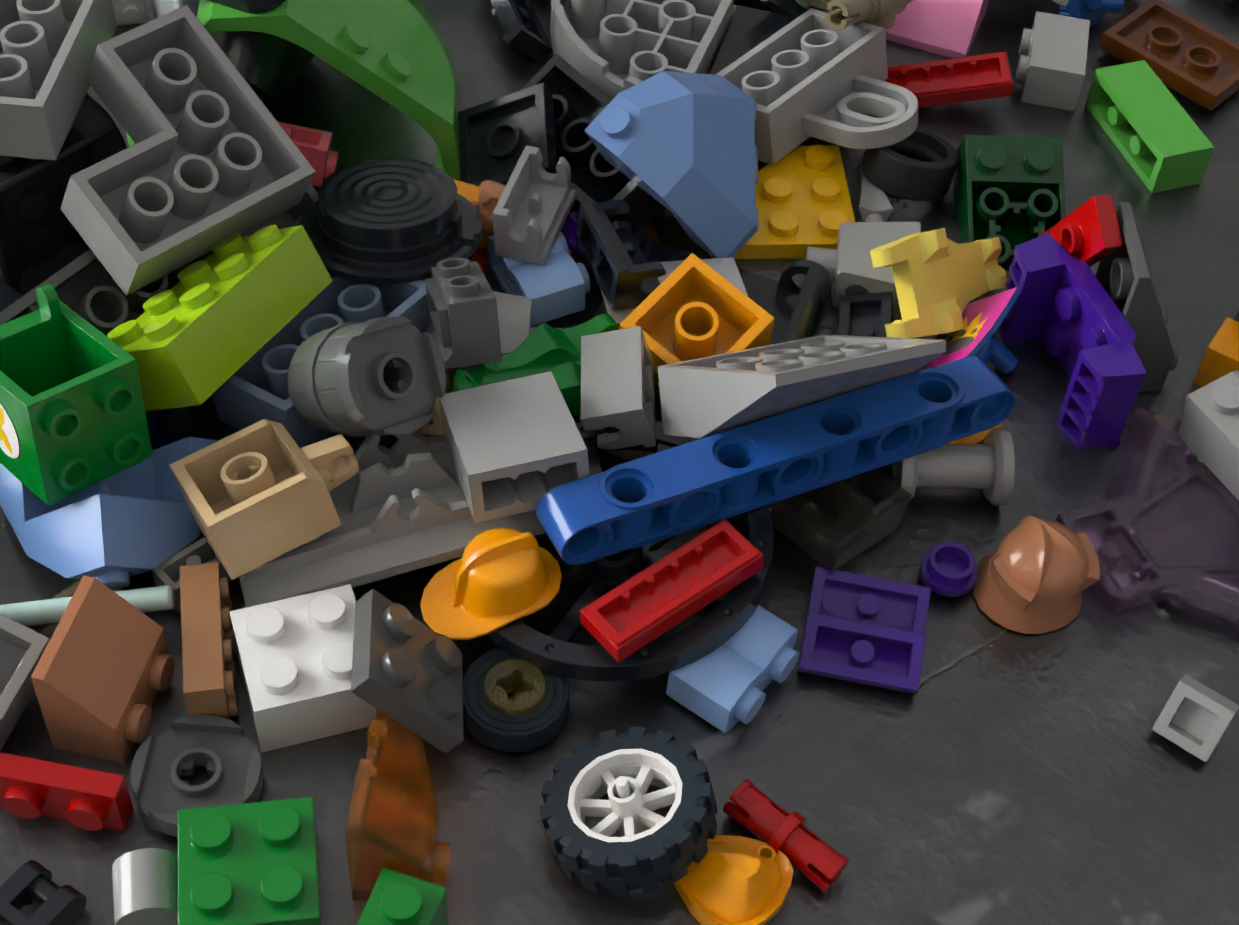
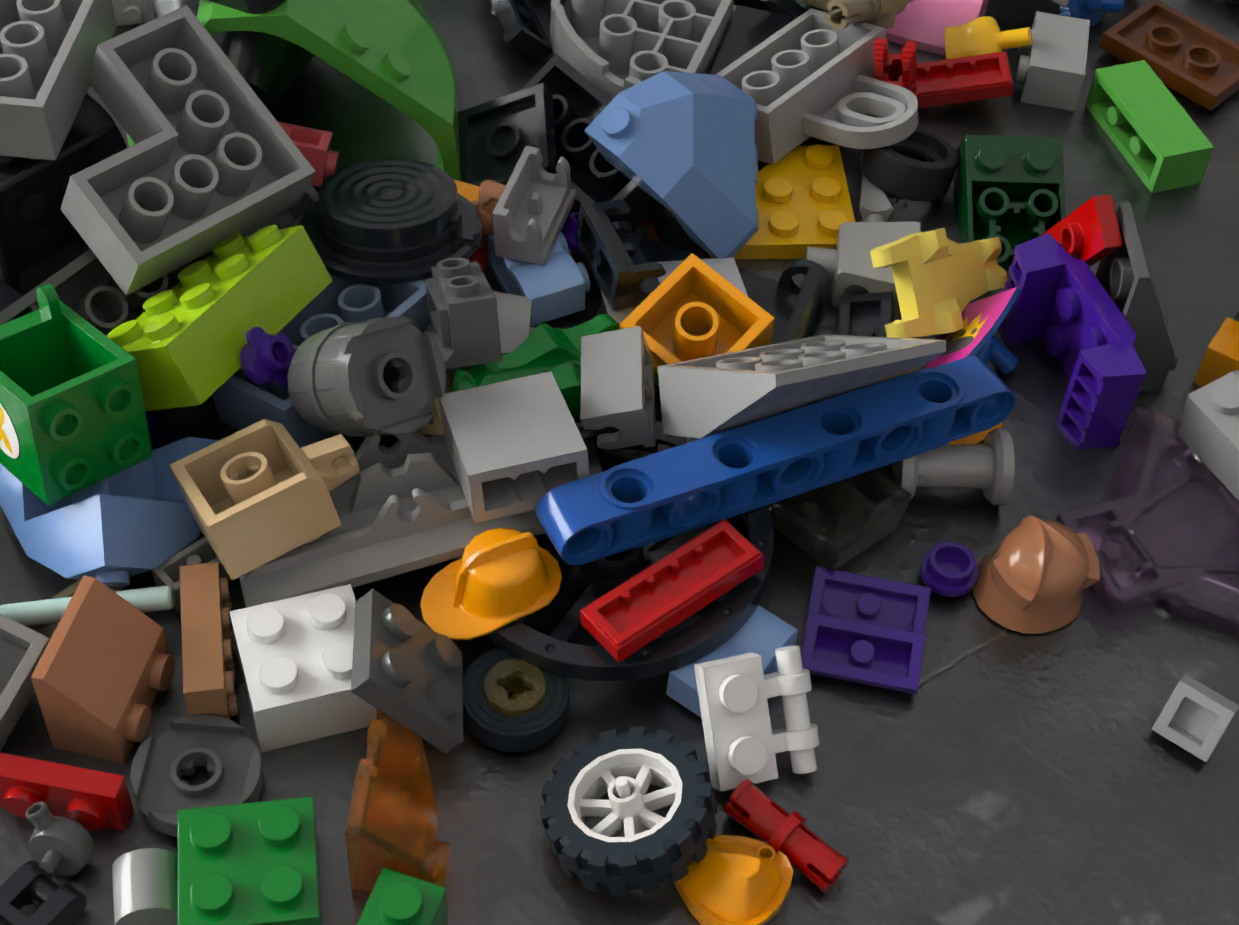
none -> dark grey piece [26,802,94,876]
none -> dark purple plate [240,326,294,388]
none -> white plate [694,646,820,792]
none -> red hinge [873,38,917,98]
none -> yellow piece [945,16,1032,59]

